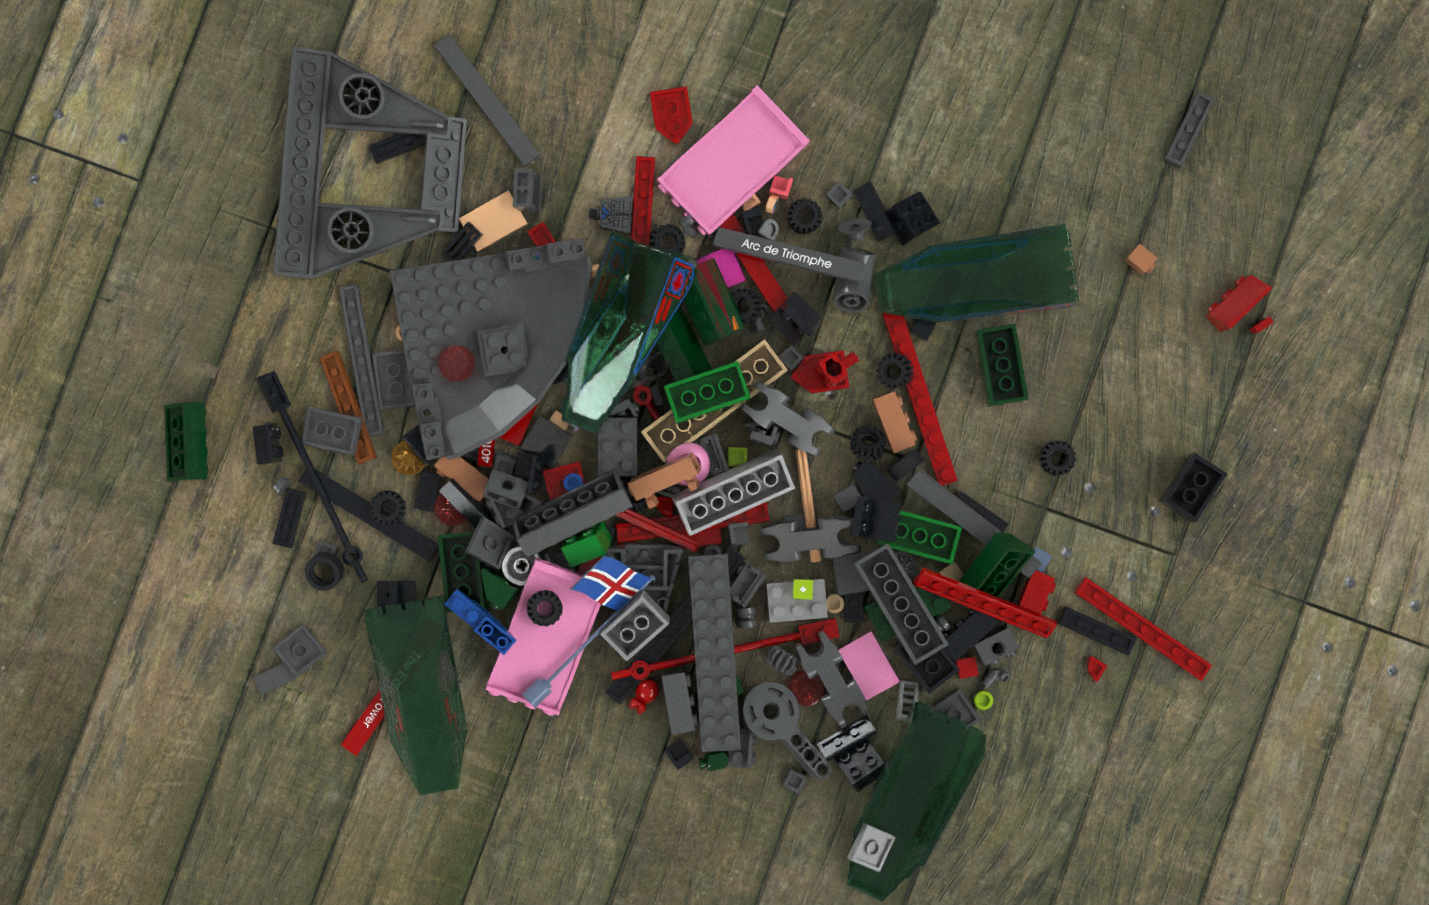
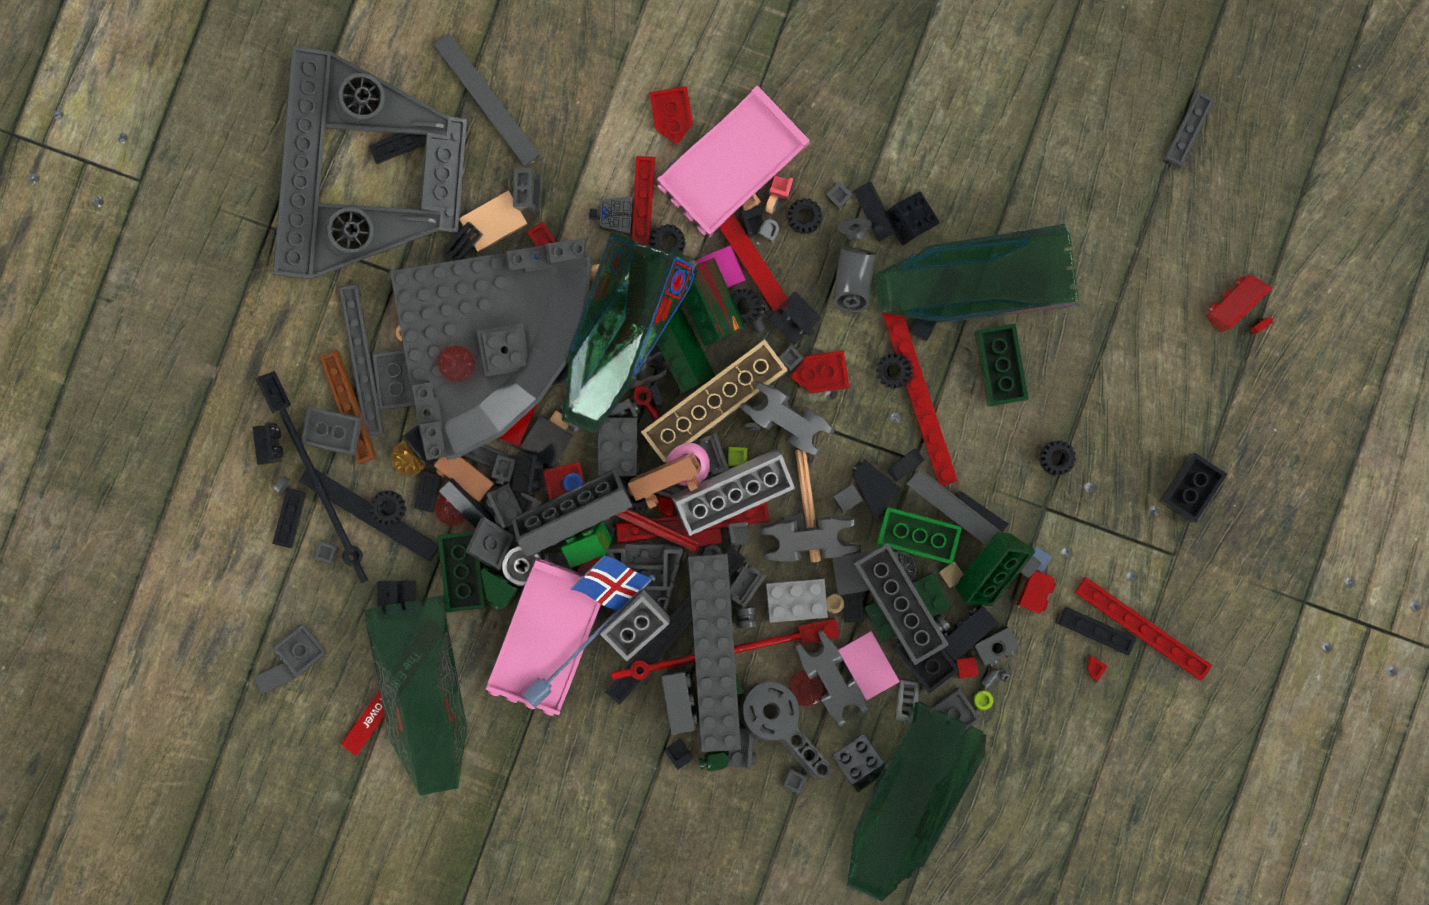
dark green slope [164,402,209,482] -> none
black tyre [305,552,344,591] -> none
blue slope [444,588,517,655] -> none
red sticker [477,439,495,467] -> none
dark grey brick [483,469,529,510] -> none
black tyre [527,590,563,627] -> none
red piece [628,680,659,715] -> none
green brick [664,361,751,424] -> none
dark grey arm [680,215,698,237] -> none
dark grey tile [713,227,866,283] -> none
dark grey bracket [749,426,780,448] -> none
dark grey gear [766,646,799,676] -> none
lime tile [793,579,813,600] -> none
red piece [816,351,859,389] -> none
tile [817,715,877,761] -> none
light grey tile [847,822,896,872] -> none
black tyre [850,425,886,462] -> none
black bracket [851,496,901,542] -> none
nougat brick [872,391,917,454] -> none
red tile [914,568,1057,638] -> none
nougat brick [1124,244,1157,275] -> none

